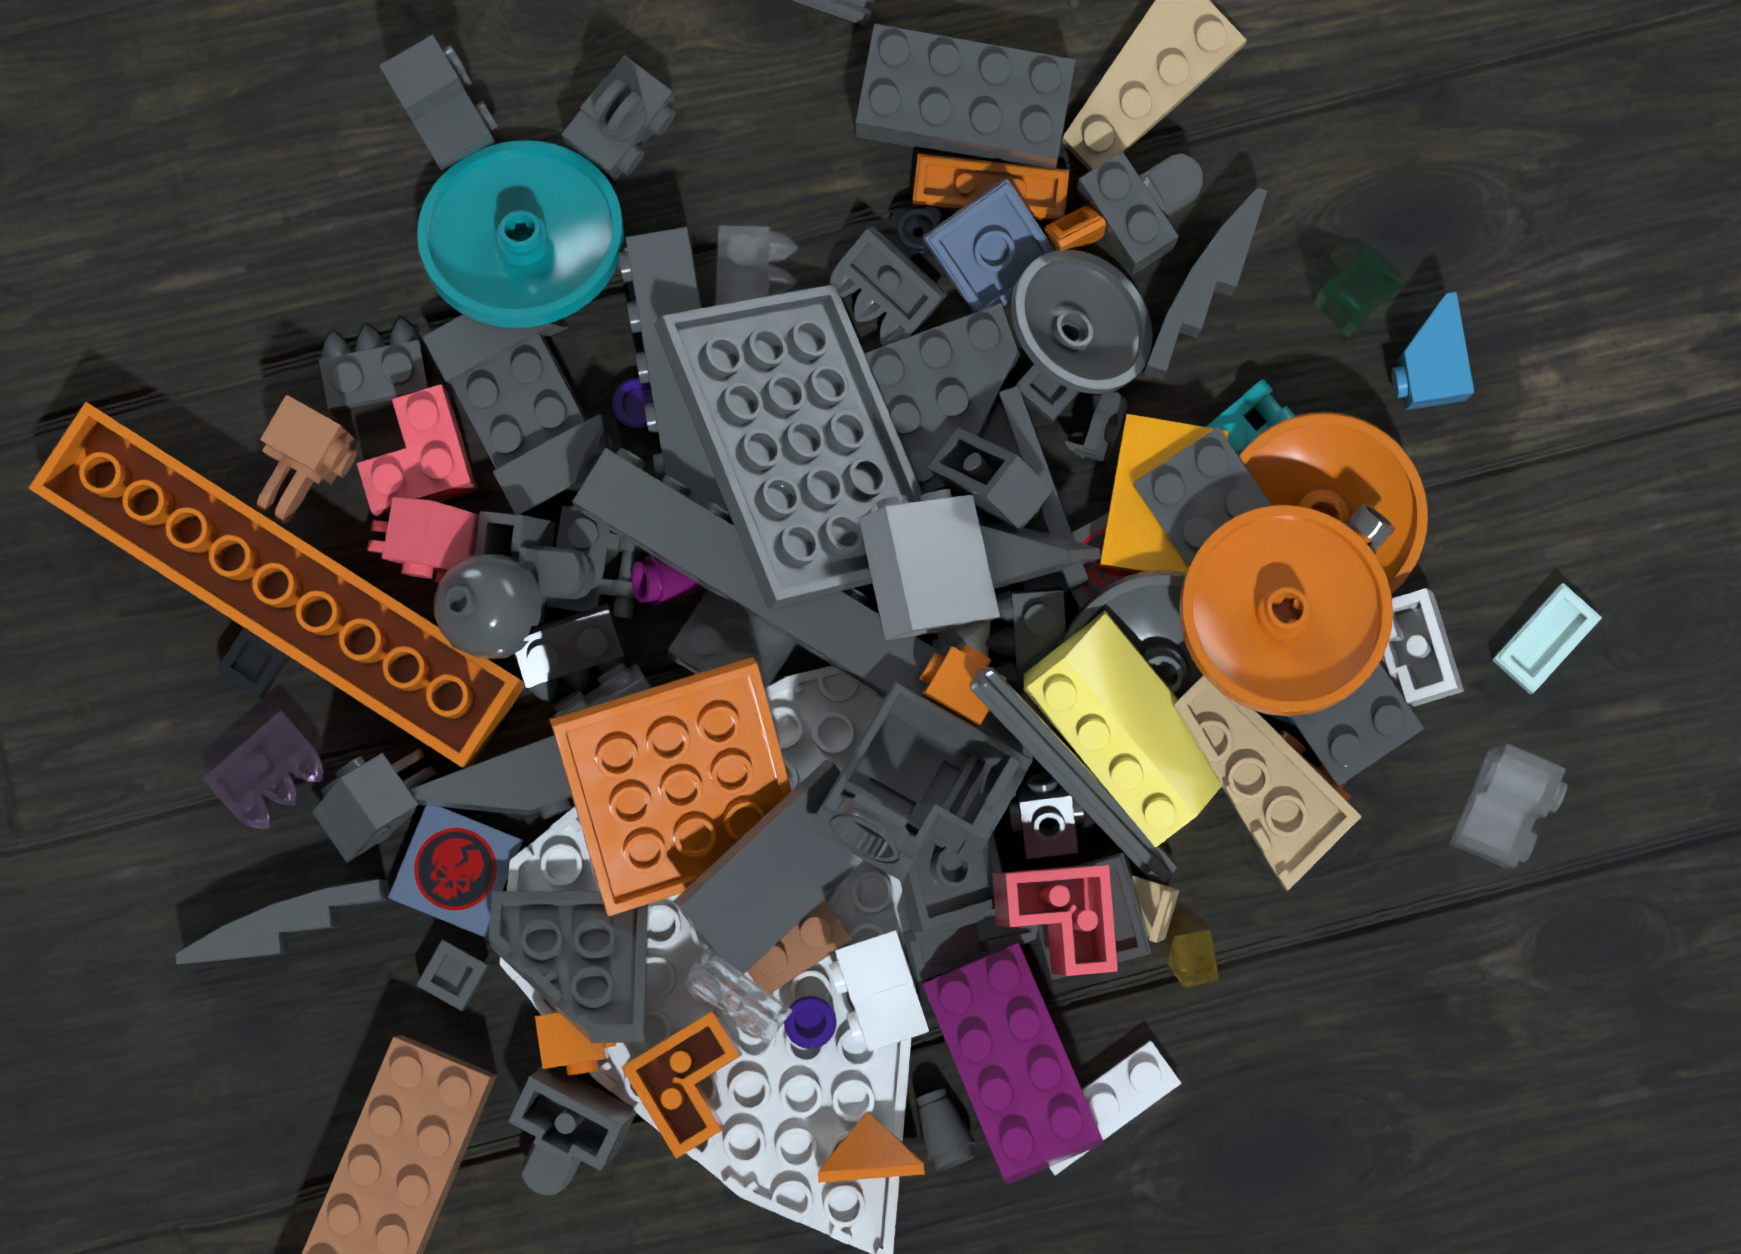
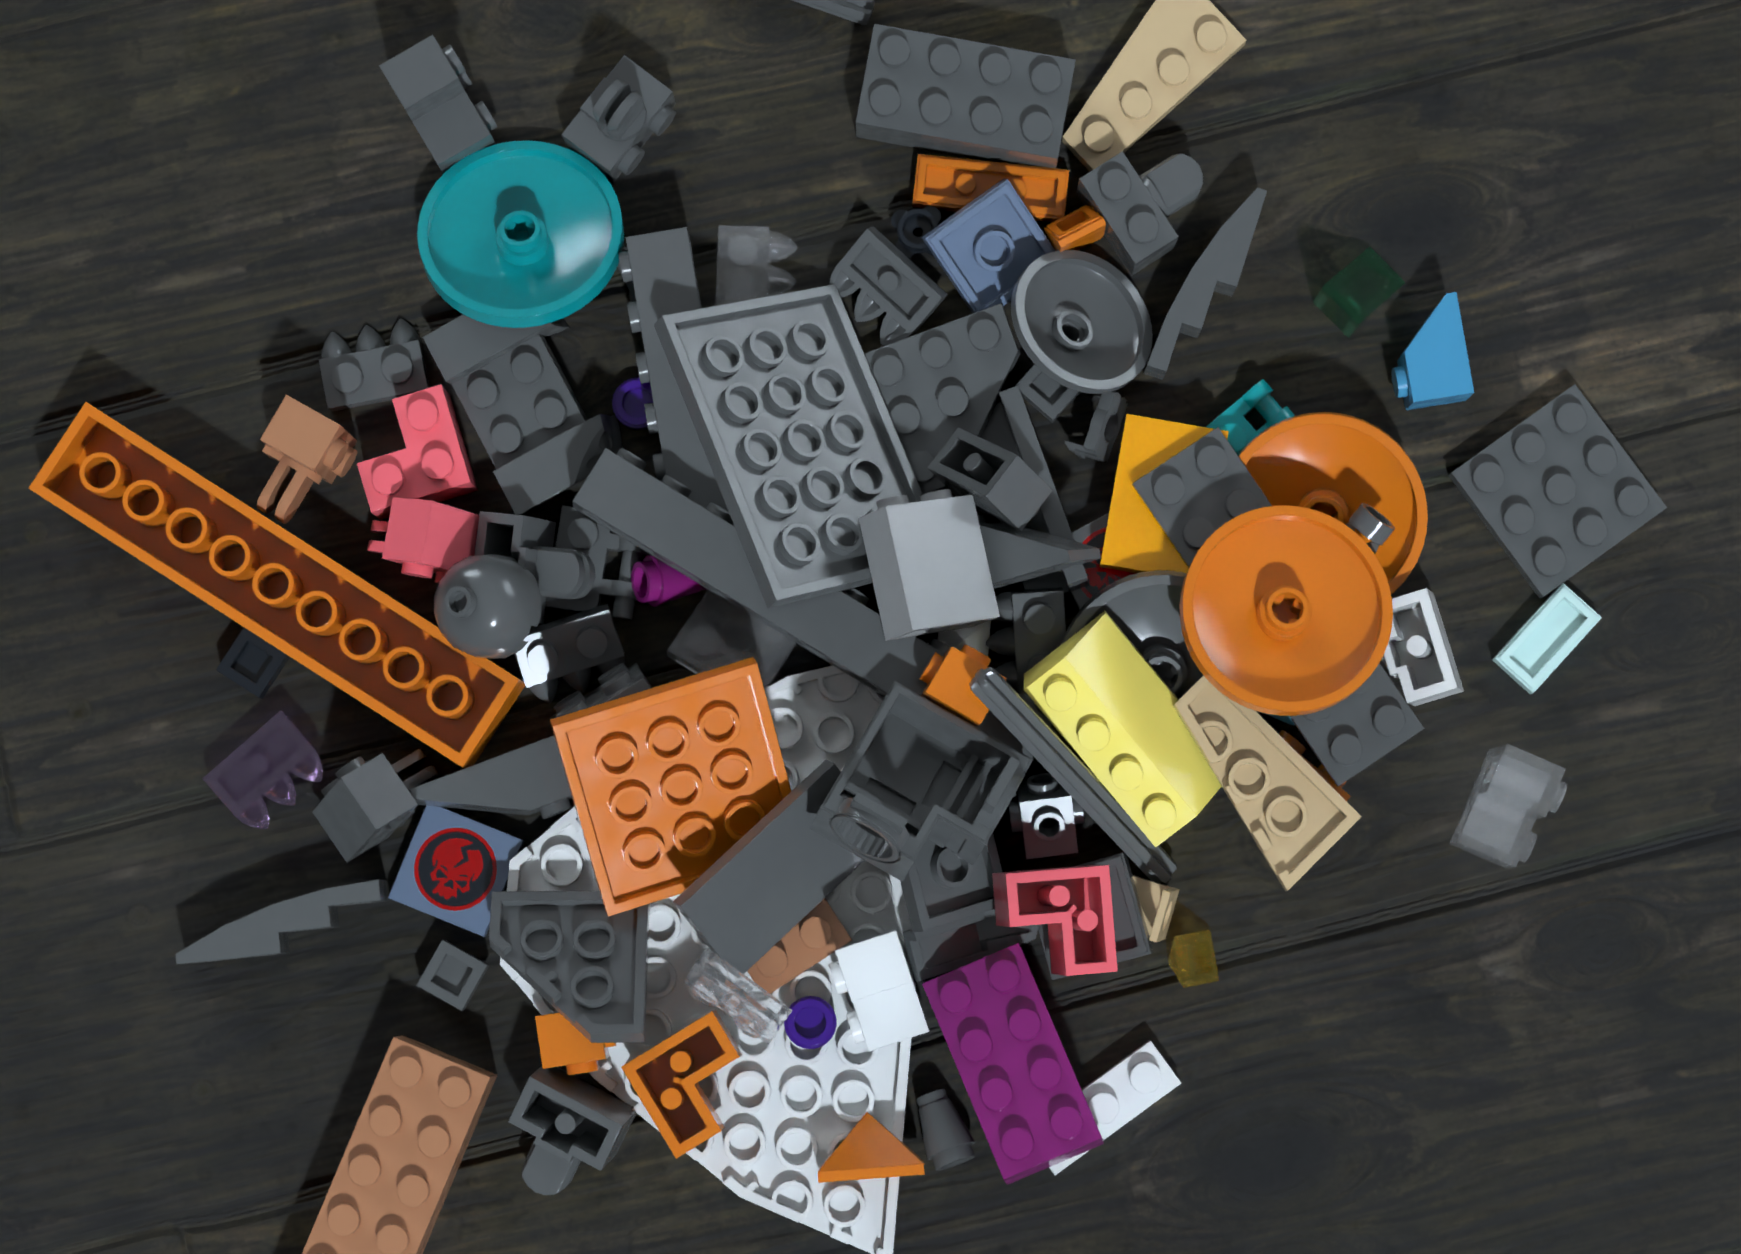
none -> dark grey plate [1448,384,1667,599]

